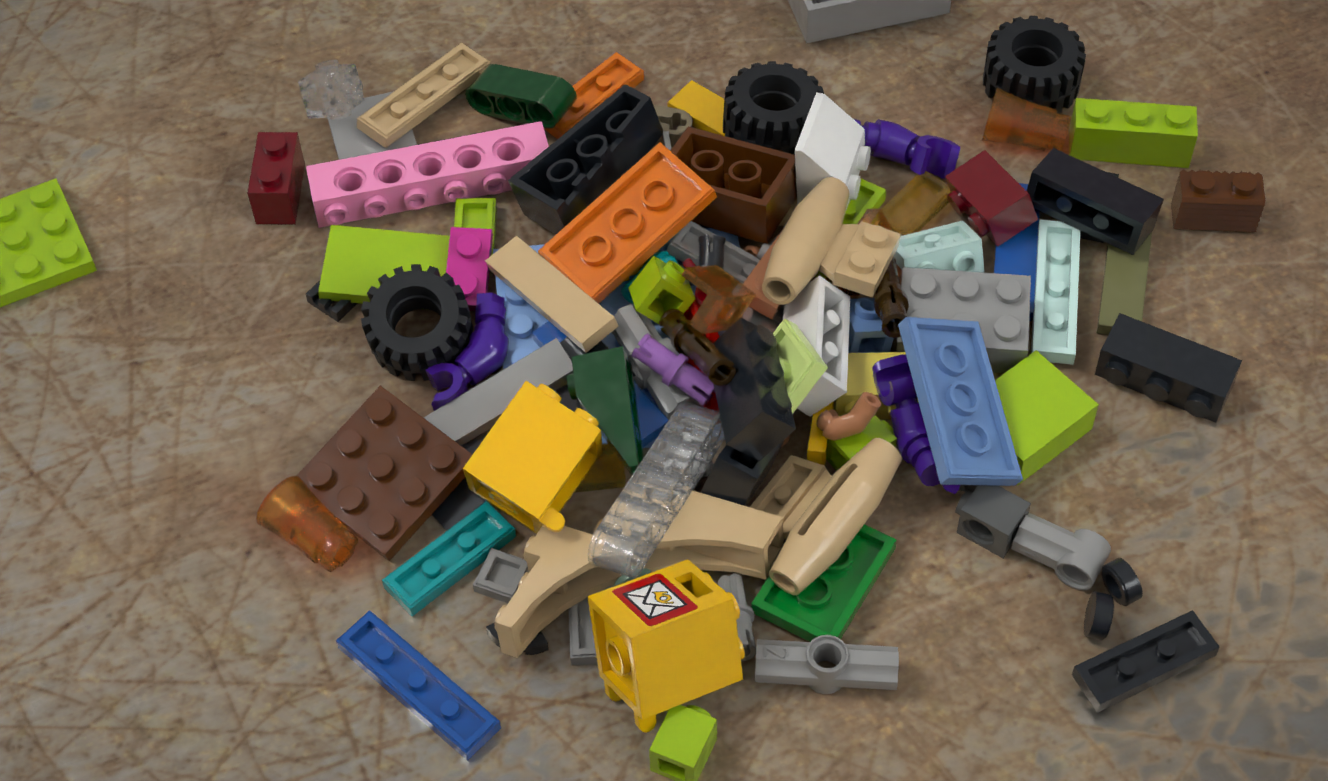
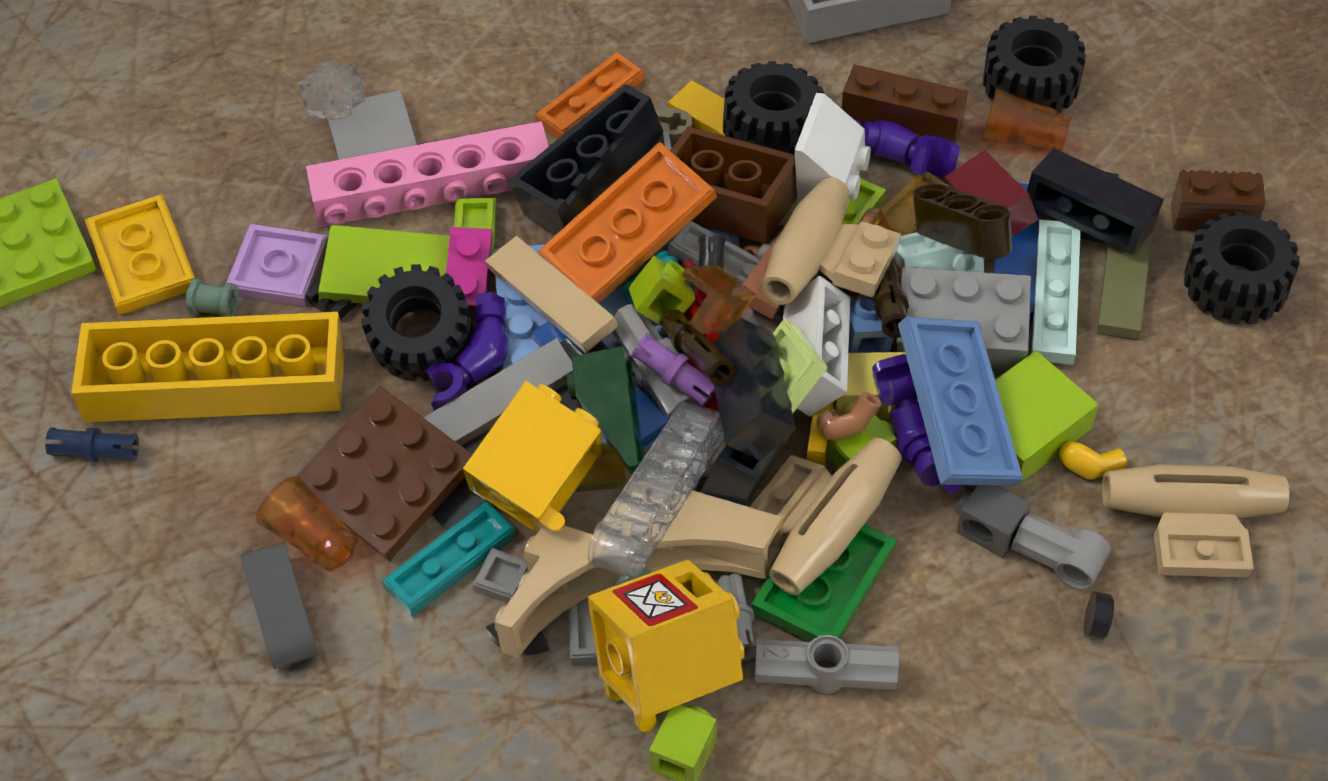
dark red brick [247,132,305,225] -> none
blue tile [336,610,501,761] -> none
tan tile [357,43,490,148] -> none
dark green beam [465,64,577,129] -> none
lime brick [1069,98,1198,168] -> none
black plate [1072,610,1220,713] -> none
black brick [1095,313,1242,423] -> none
black tile [1101,558,1143,606] -> none
none -> dark blue pin [45,427,139,462]
none -> yellow brick [71,312,345,423]
none -> yellow tile [85,194,195,315]
none -> sand green bush [186,278,239,317]
none -> lavender tile [225,224,328,307]
none -> dark grey beam [240,541,319,669]
none -> reddish brown brick [842,64,968,143]
none -> dark brown beam [913,184,1012,259]
none -> yellow arm [1059,441,1127,480]
none -> tan plate [1102,464,1289,578]
none -> black tyre [1184,212,1300,325]

